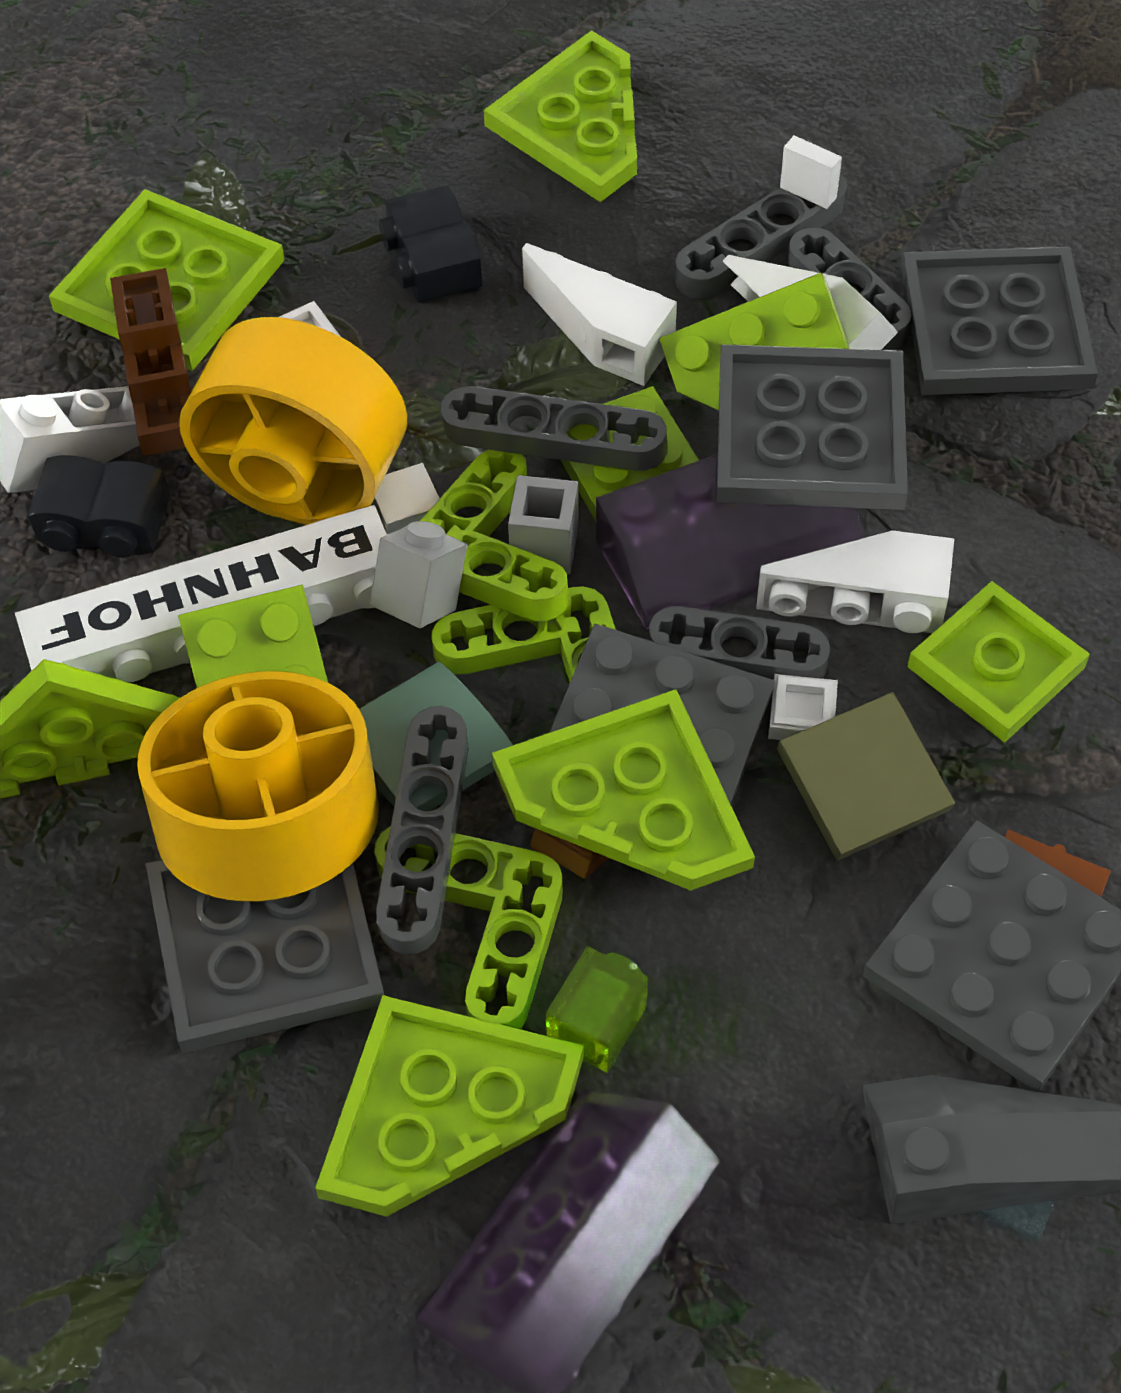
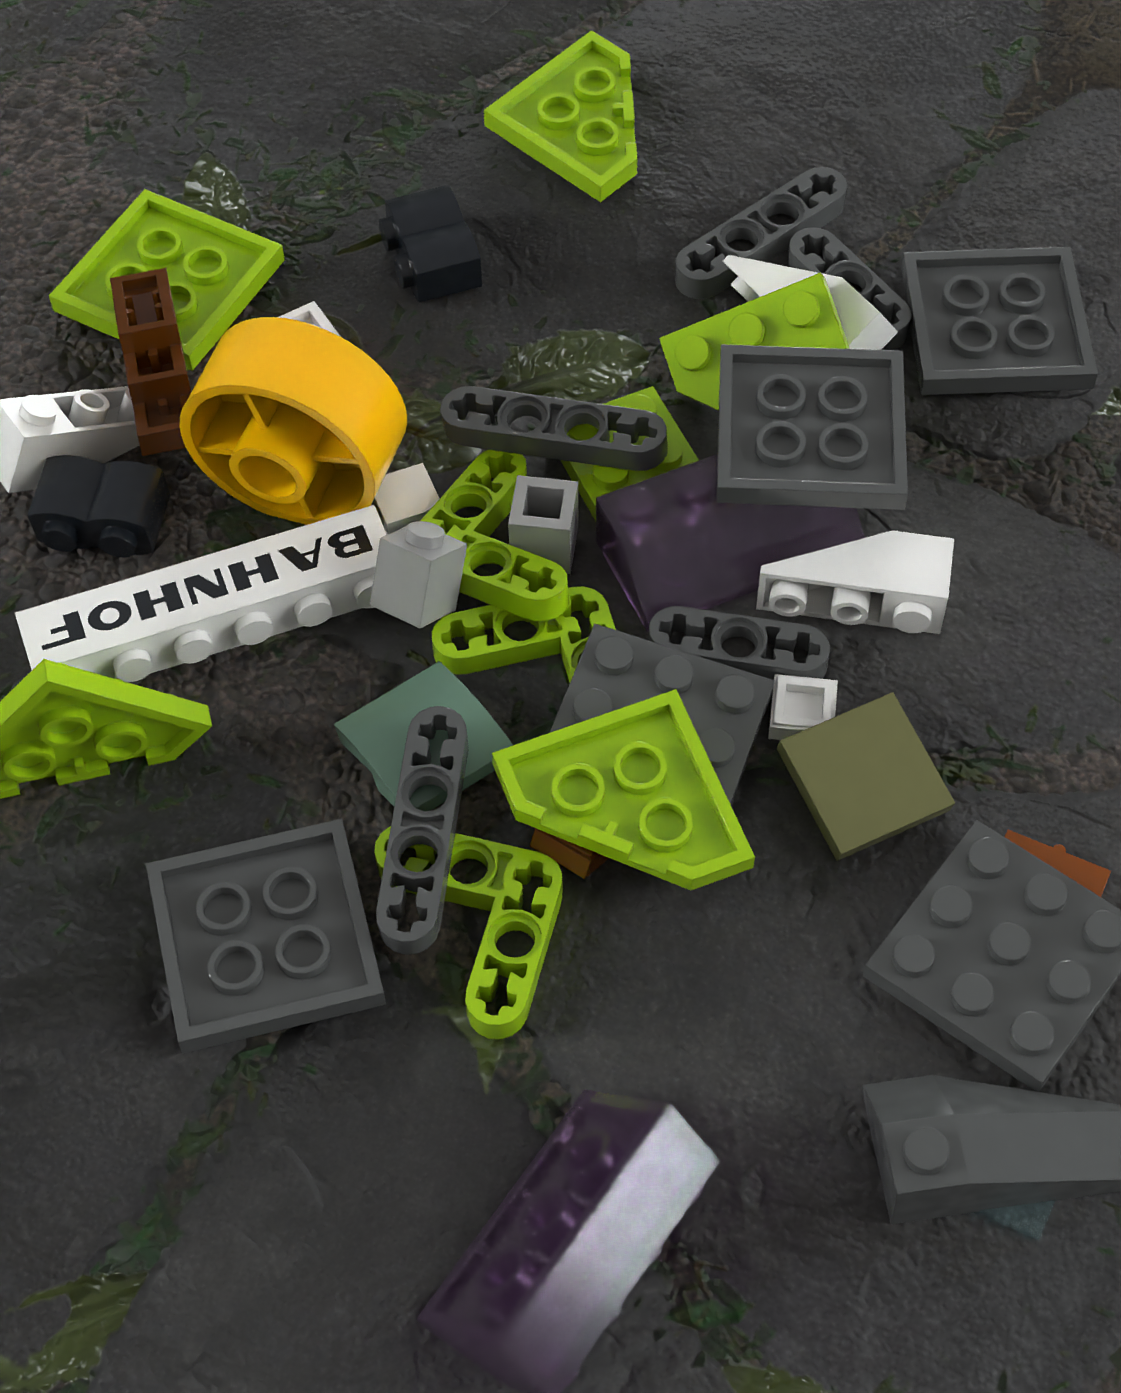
yellow piece [137,671,379,901] -> none
lime plate [178,584,328,688] -> none
lime plate [315,995,584,1217] -> none
white slope [522,243,677,386] -> none
clear neon green brick [546,946,648,1073] -> none
white tile [780,136,842,209] -> none
lime plate [907,581,1090,743] -> none

